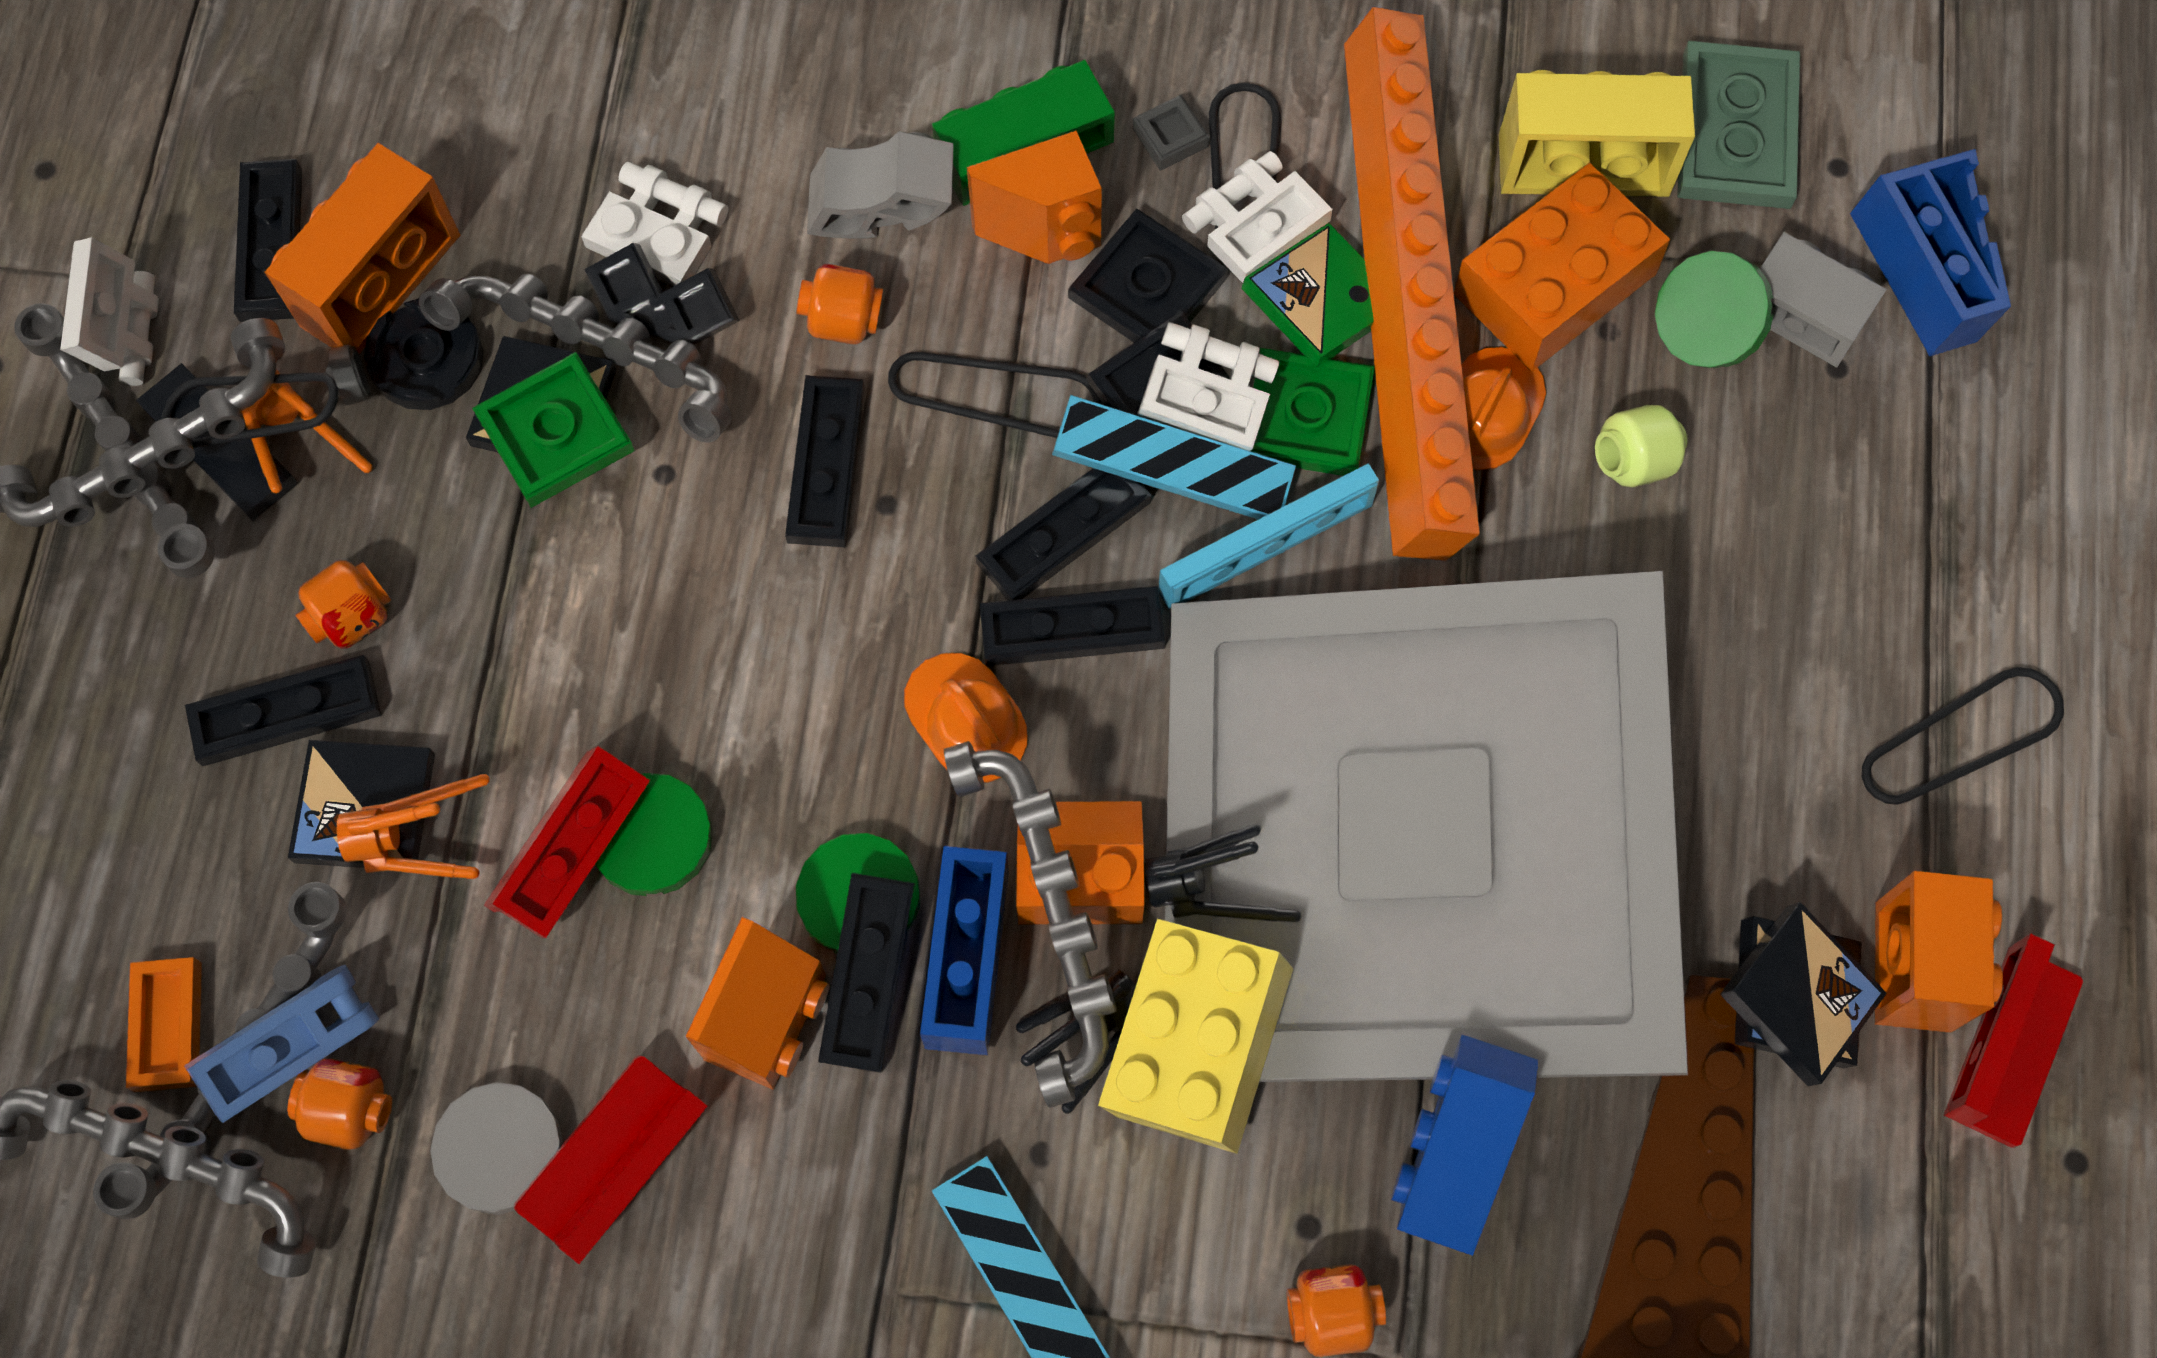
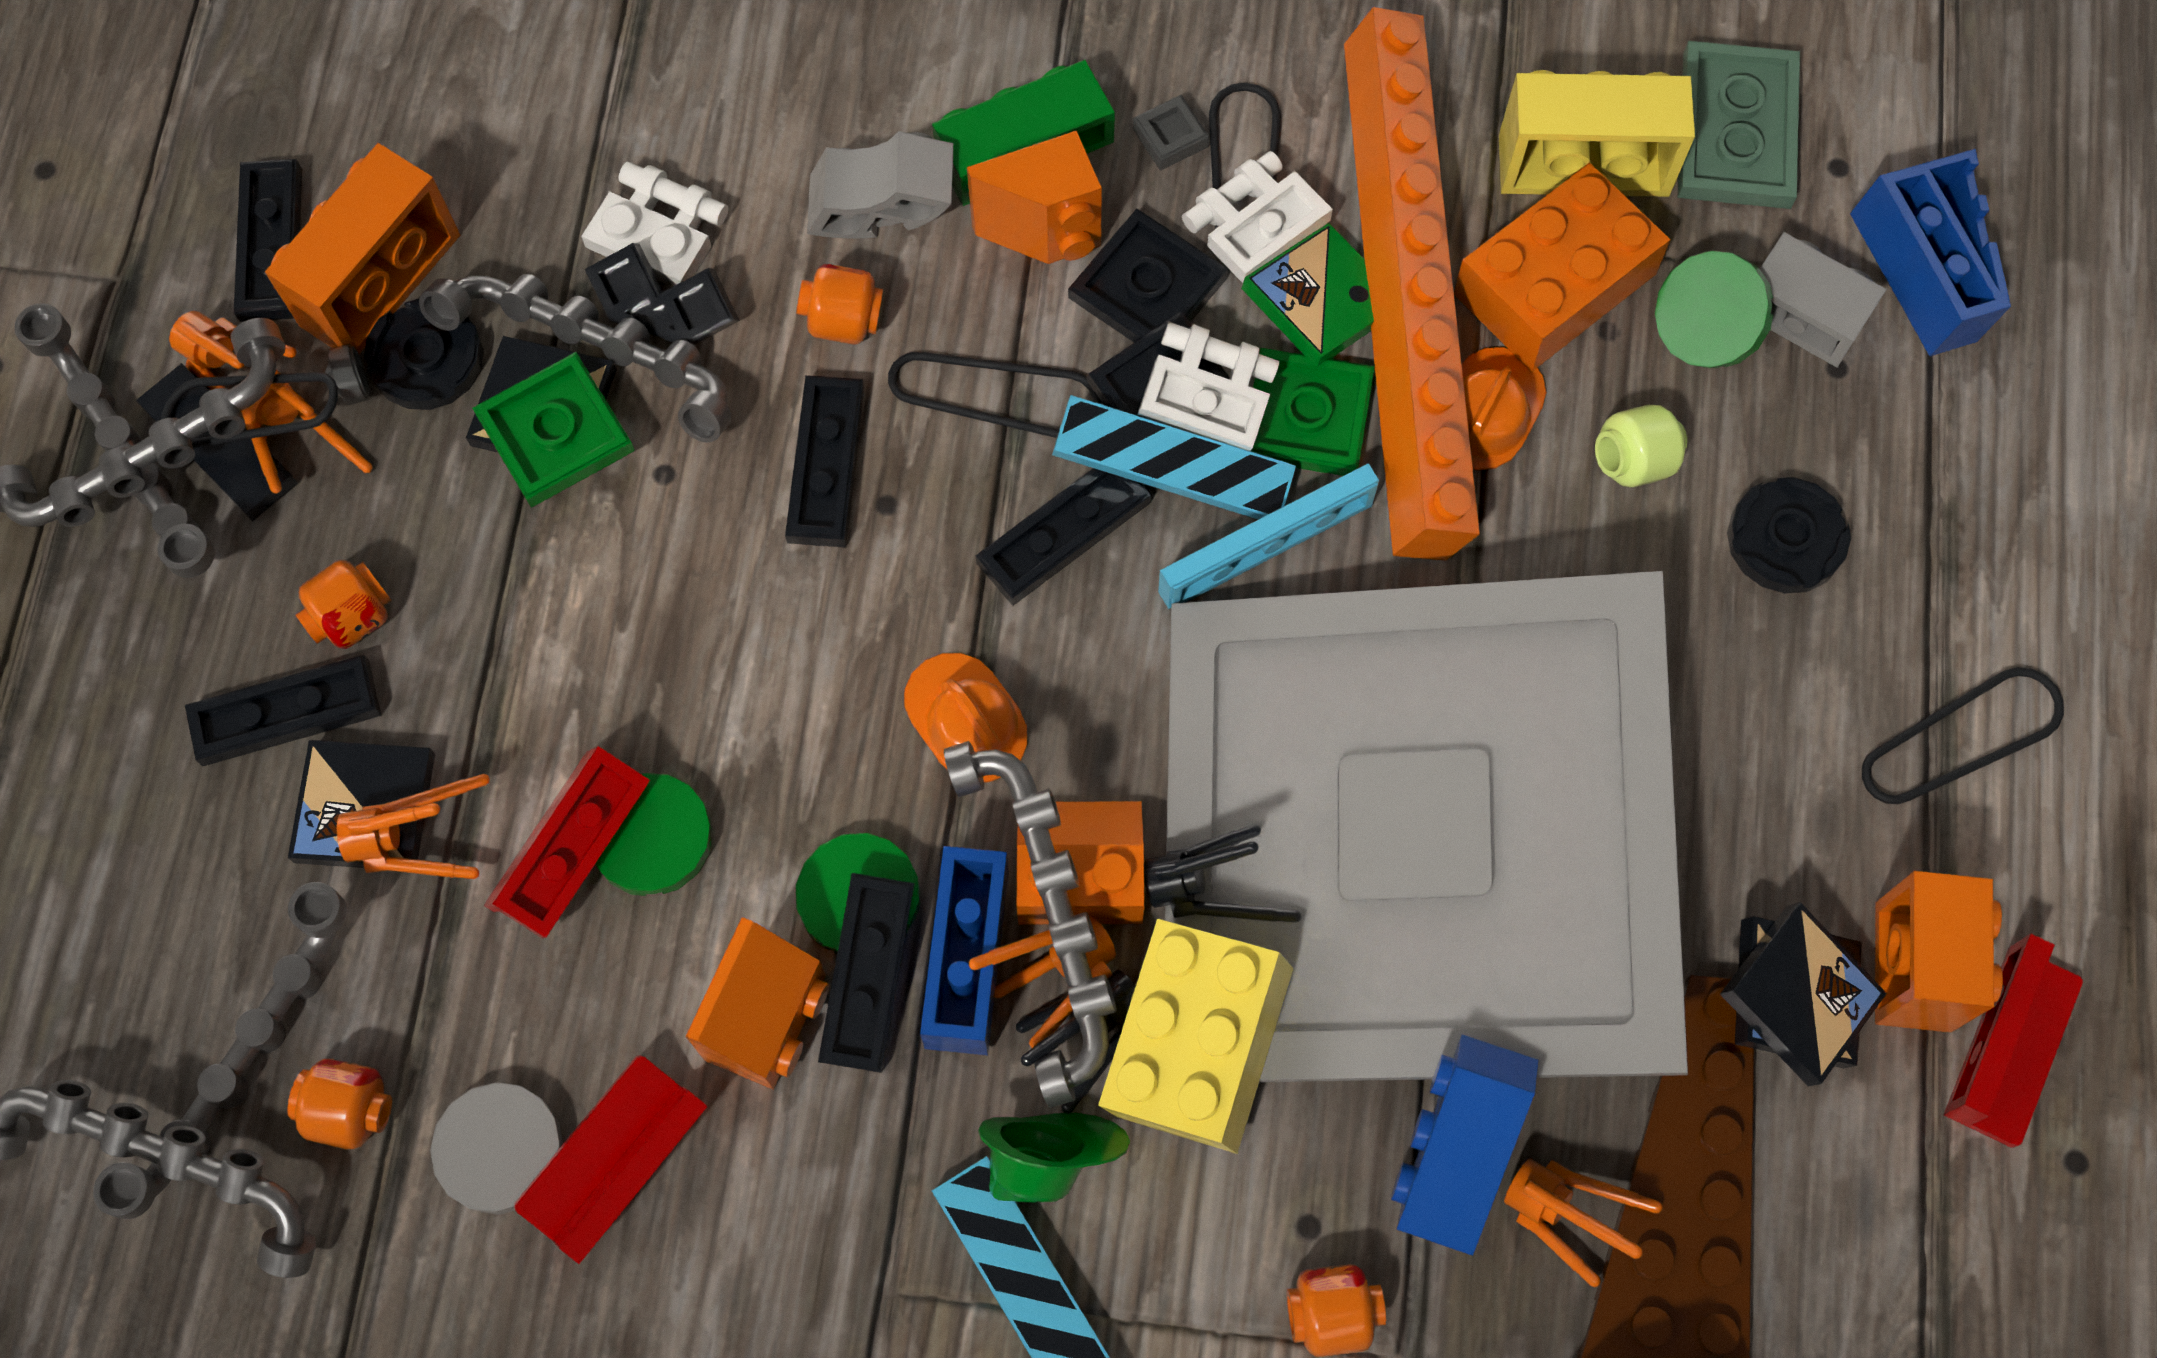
white plate [60,237,159,386] -> none
orange tile [126,957,202,1092] -> none
medium blue plate [184,965,379,1123] -> none
black tile [979,586,1165,666] -> none
none -> orange plant [169,311,297,440]
none -> orange plant [968,916,1116,1048]
none -> green piece [978,1112,1130,1203]
none -> orange plant [1504,1158,1662,1287]
none -> black tile [1727,477,1851,594]

